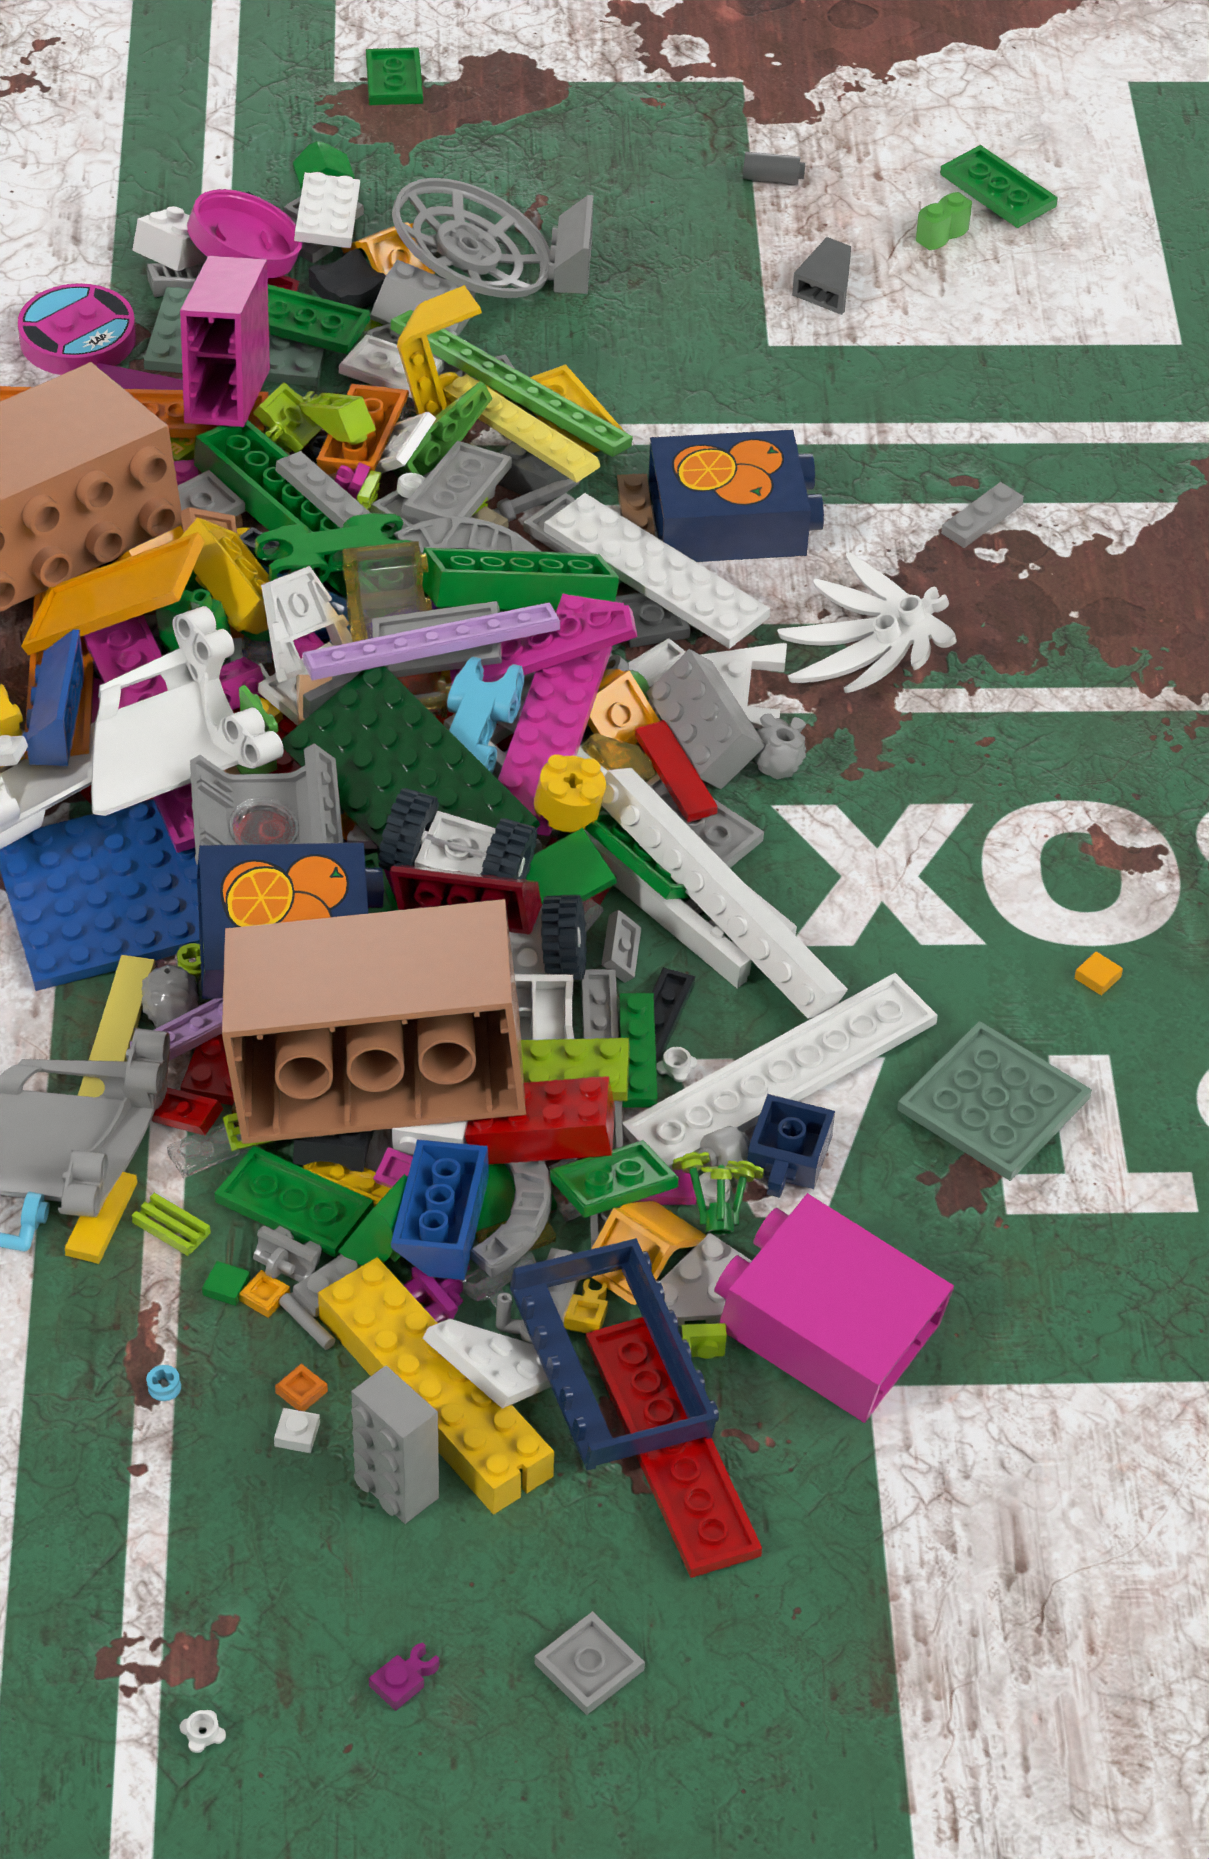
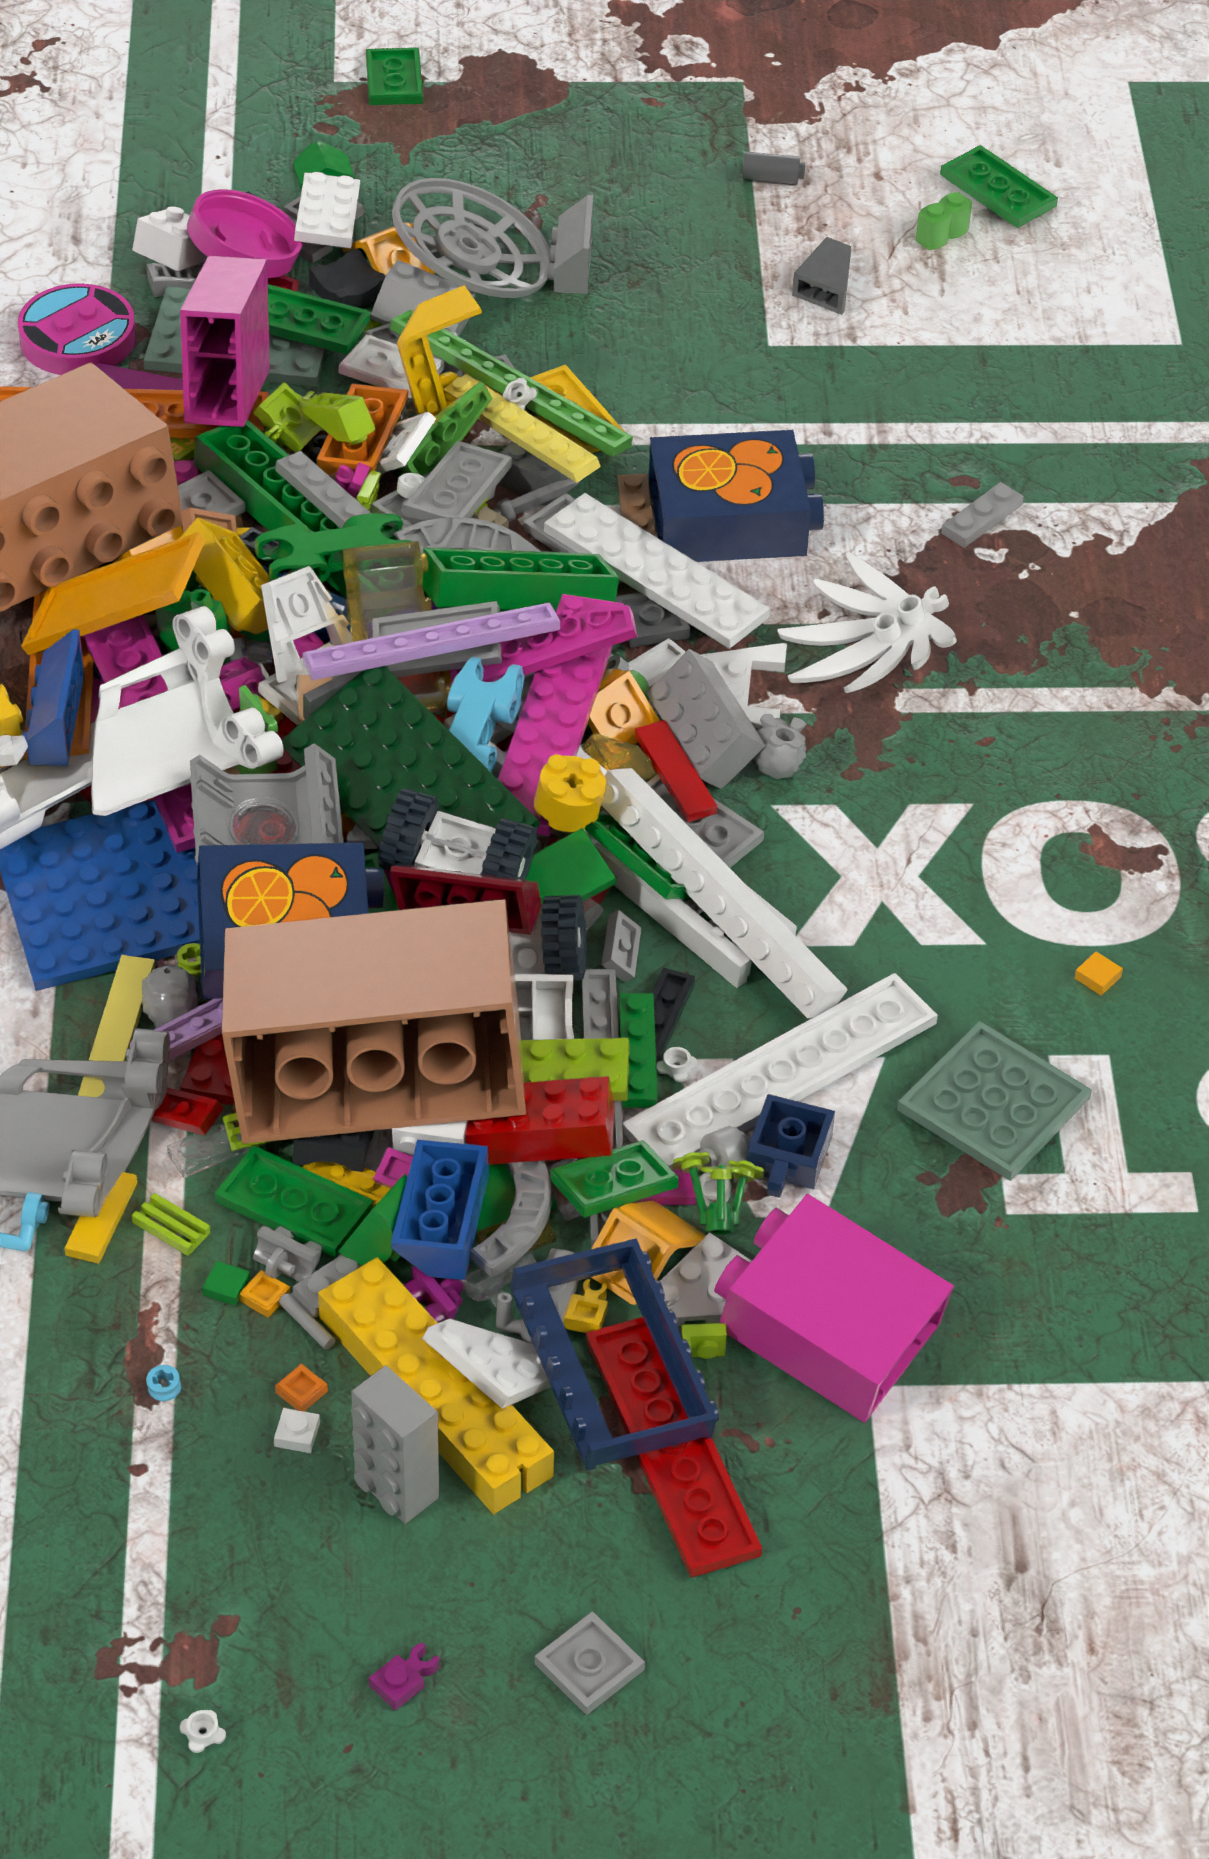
none -> white plate [503,378,537,410]

